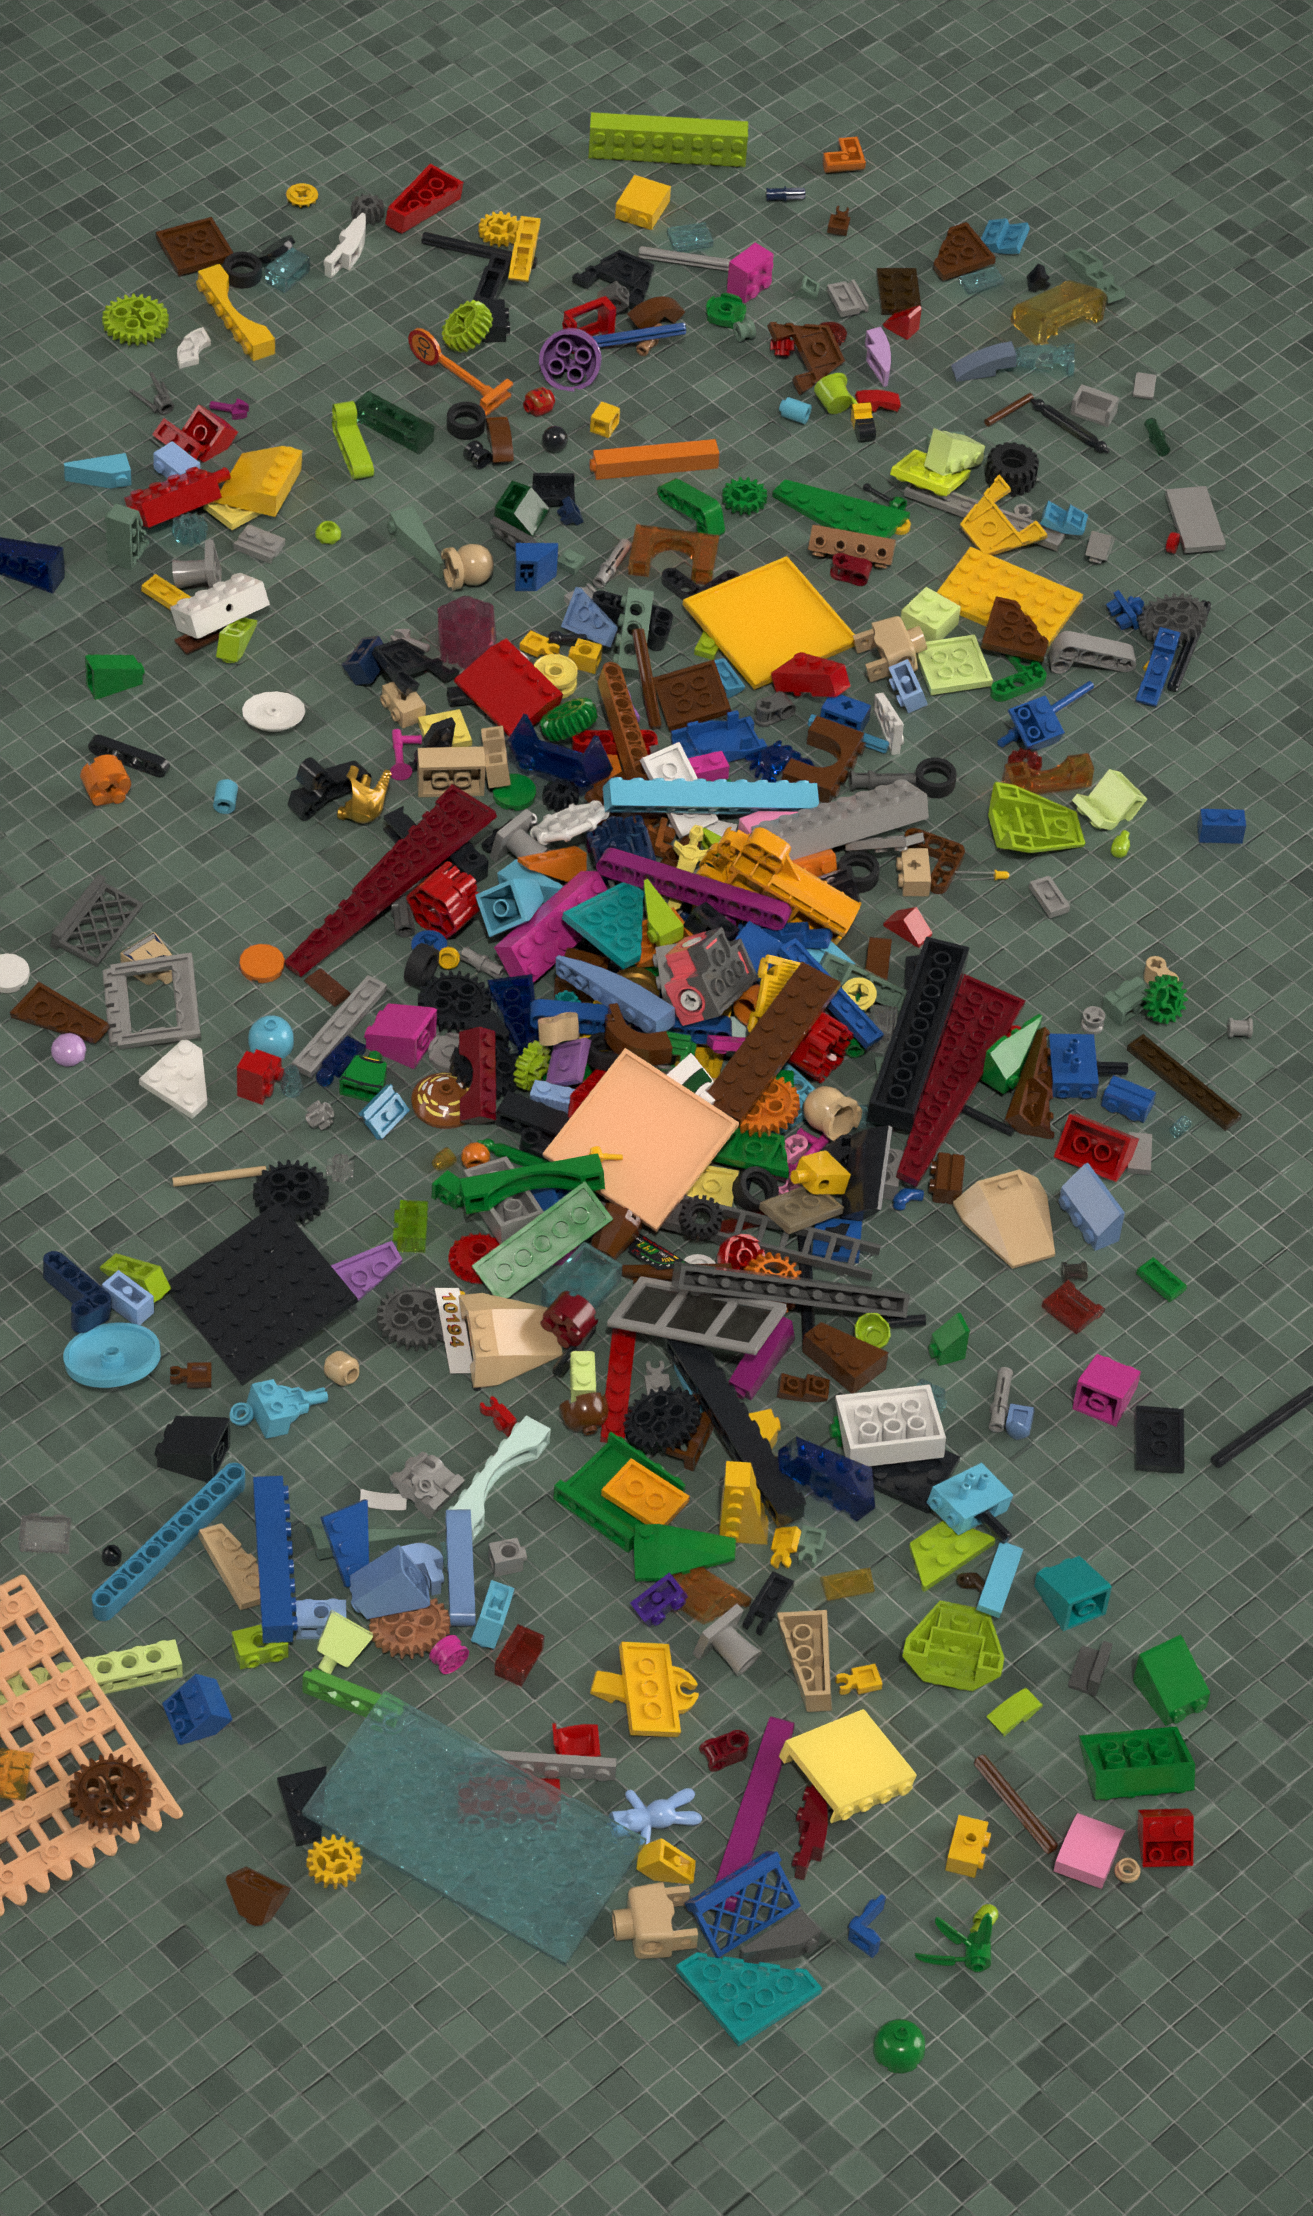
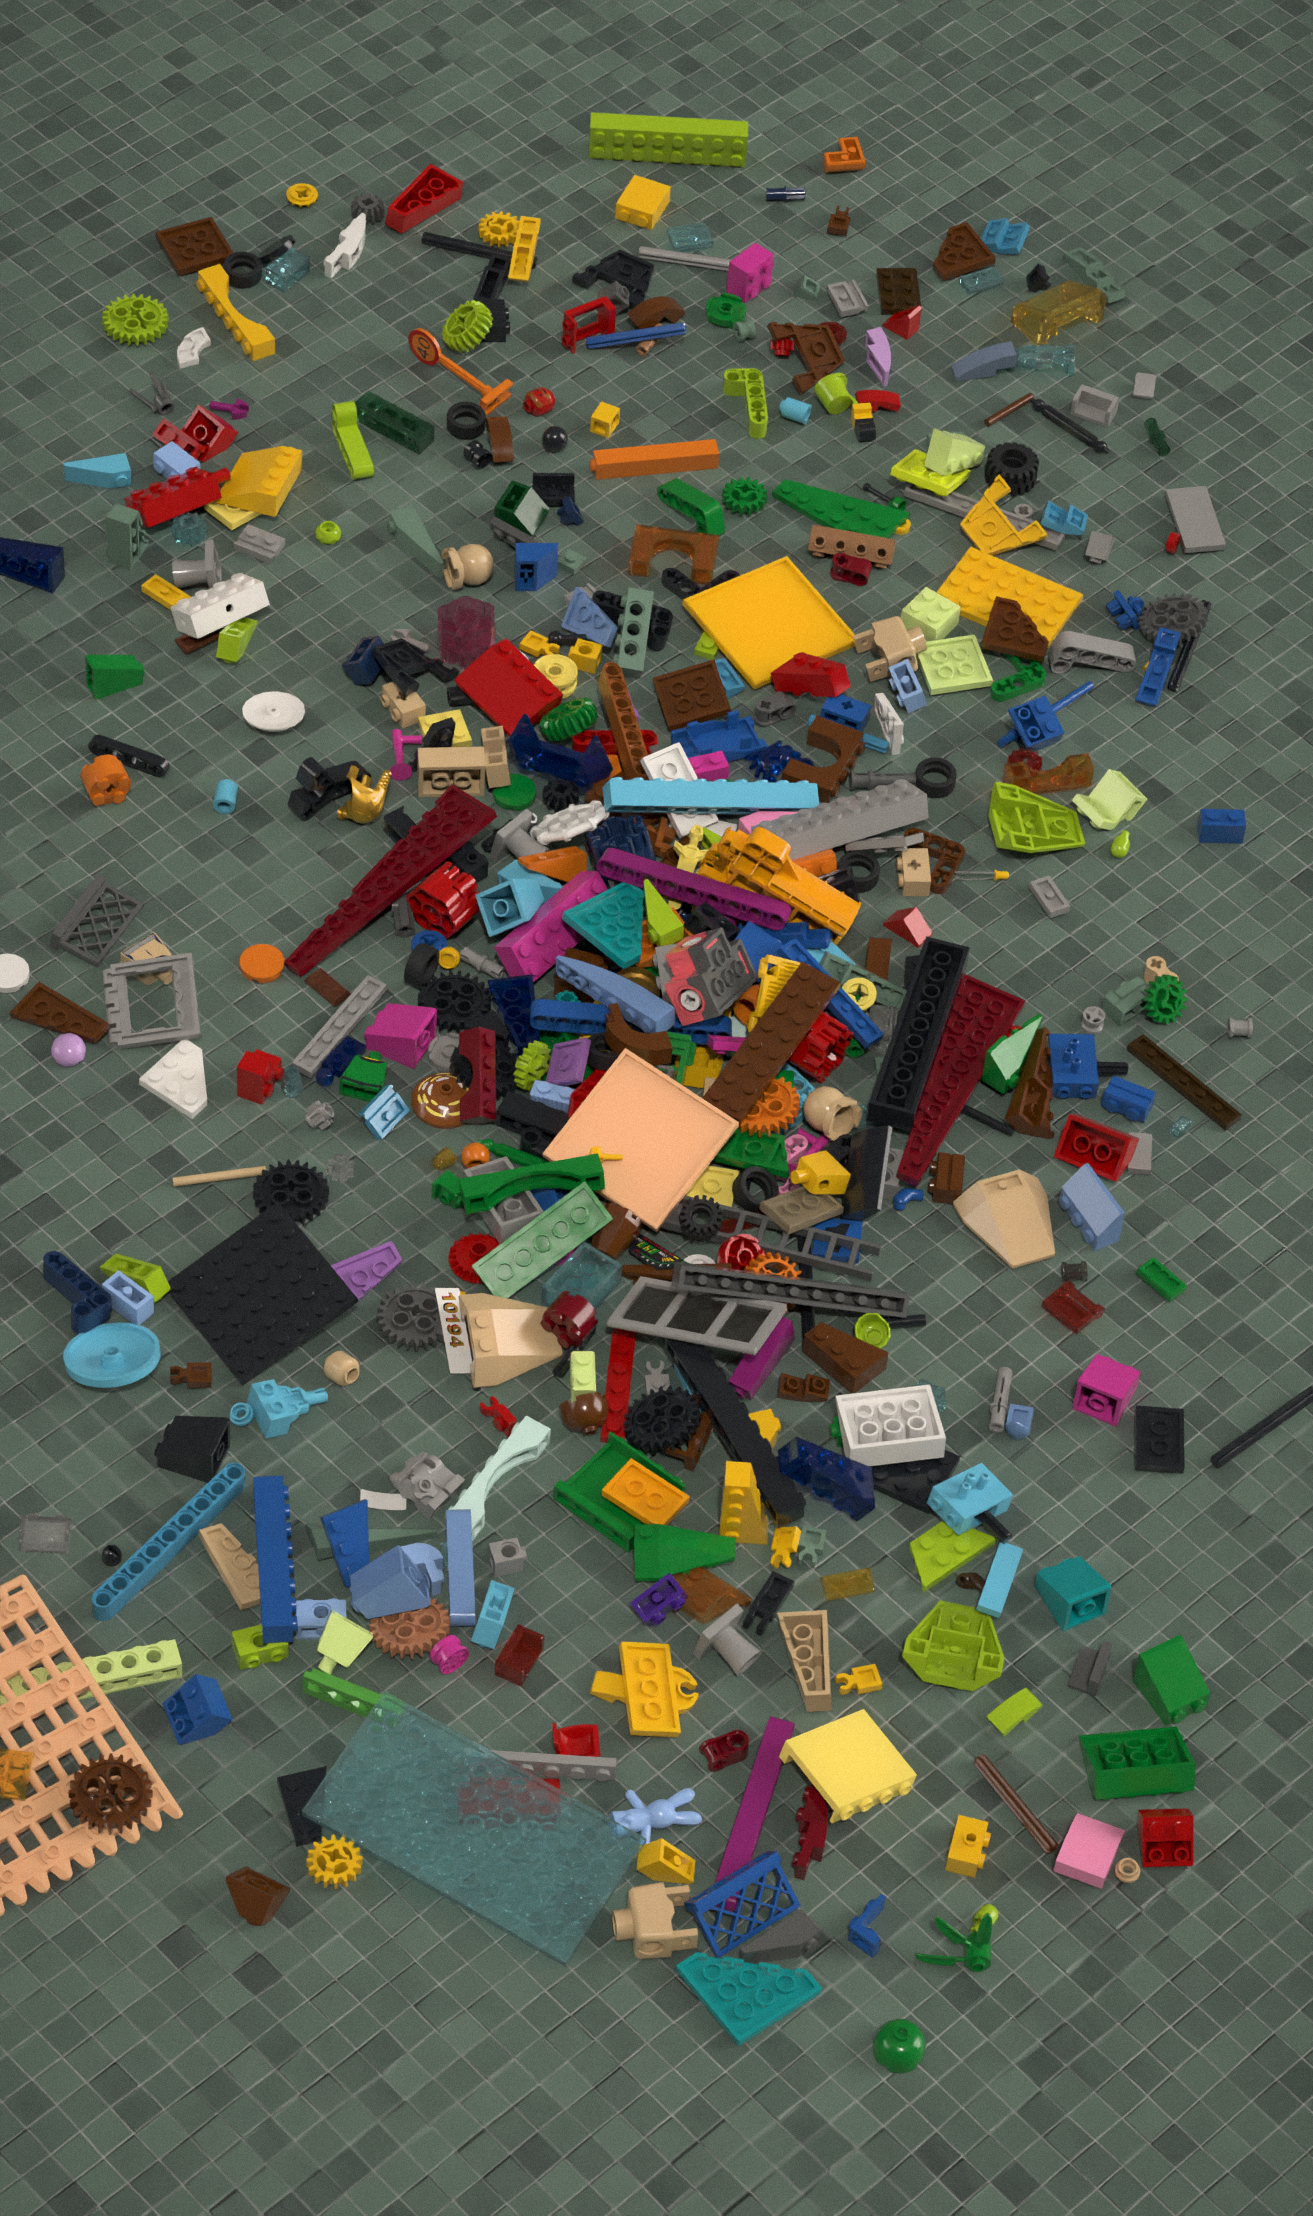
medium azure cylinder [248,1015,294,1059] -> none
clear neon green brick [393,1200,428,1253] -> none
tan axle [538,1012,579,1046] -> none
medium lavender cylinder [539,328,602,392] -> none
light grey pin [593,539,632,588] -> none
reddish brown axle [632,628,662,730] -> none
white torso [667,1053,716,1105] -> none
green slope [928,1312,970,1366] -> none
none -> lime beam [723,368,768,439]

